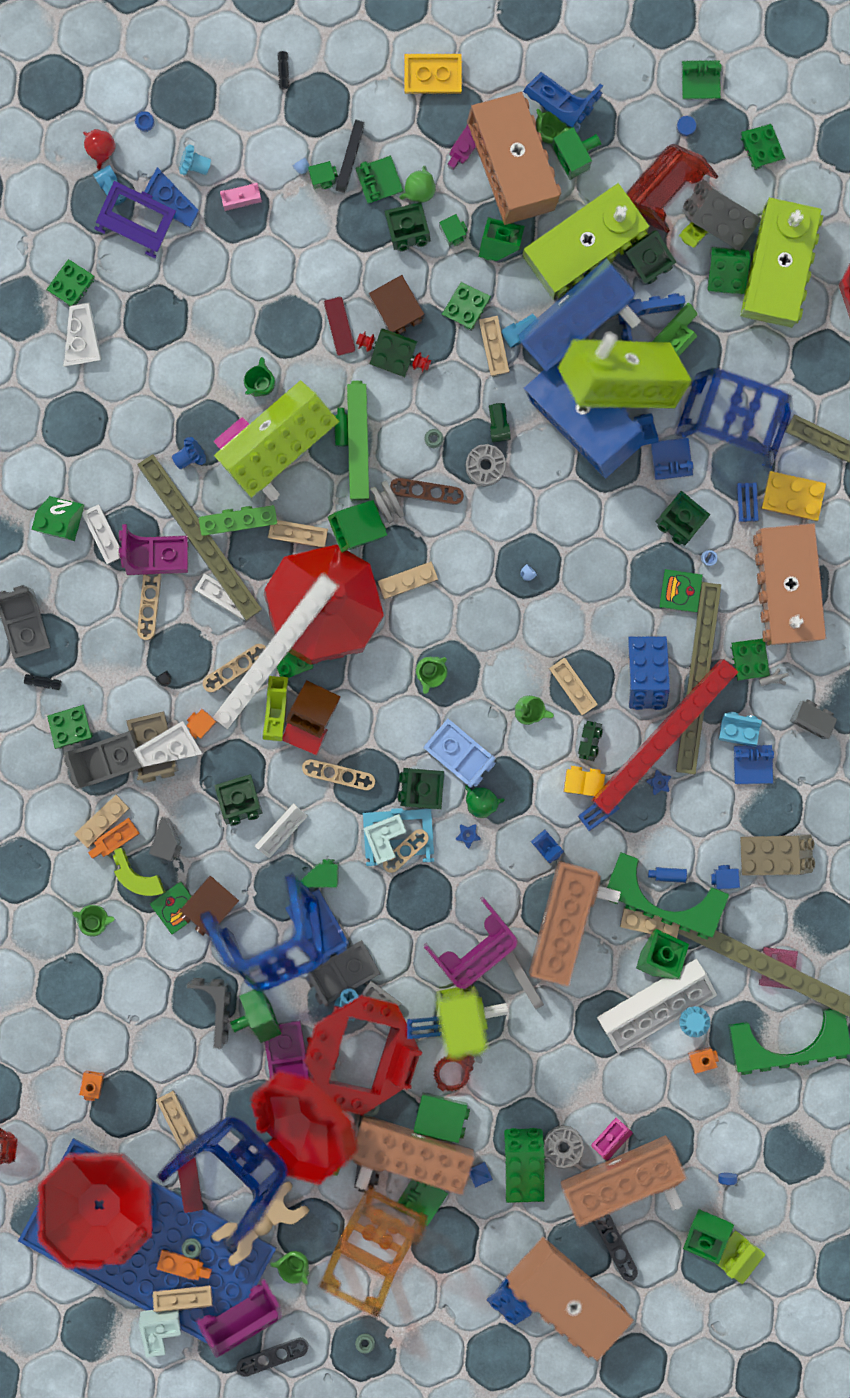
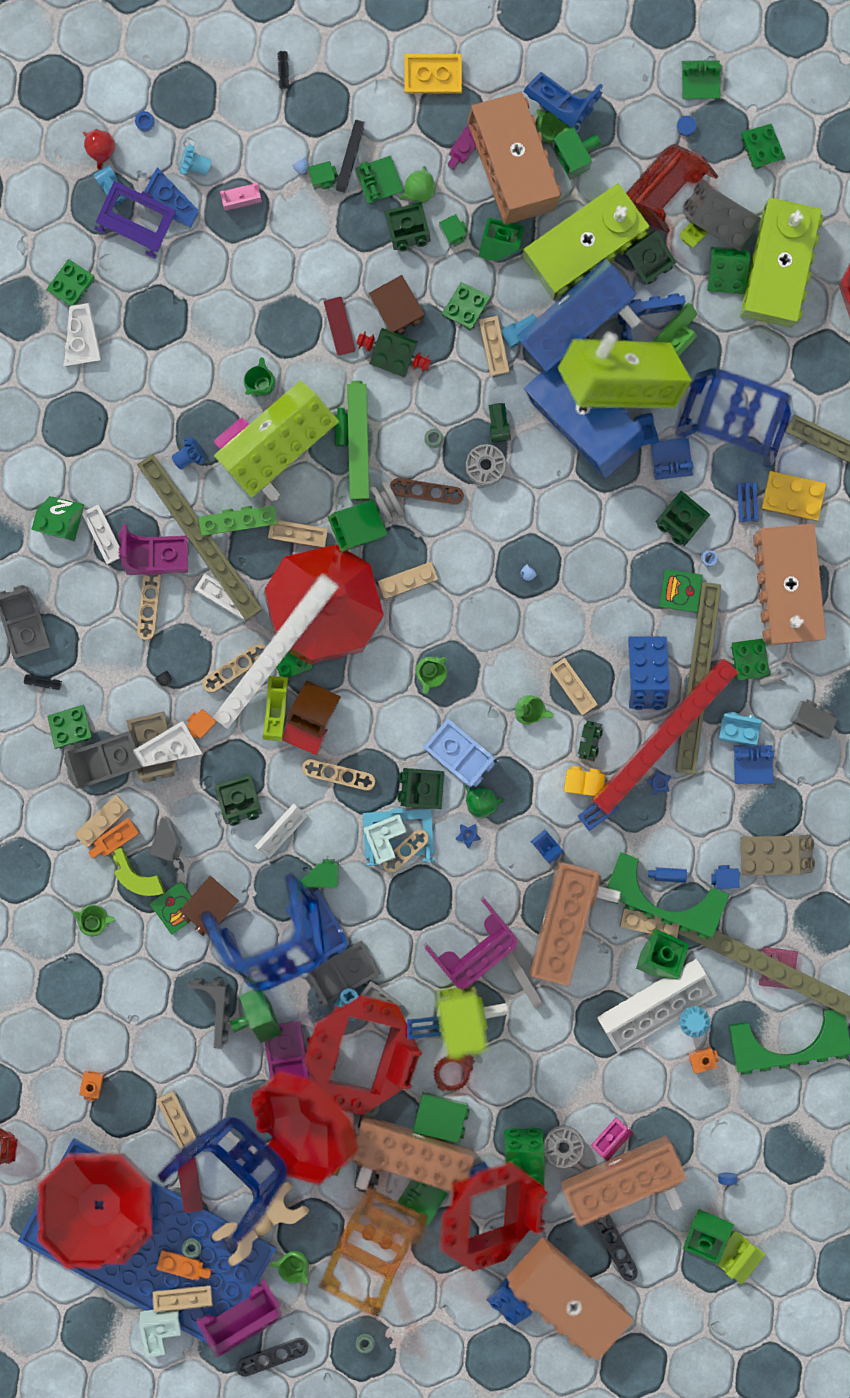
none -> red hinge [440,1162,548,1272]

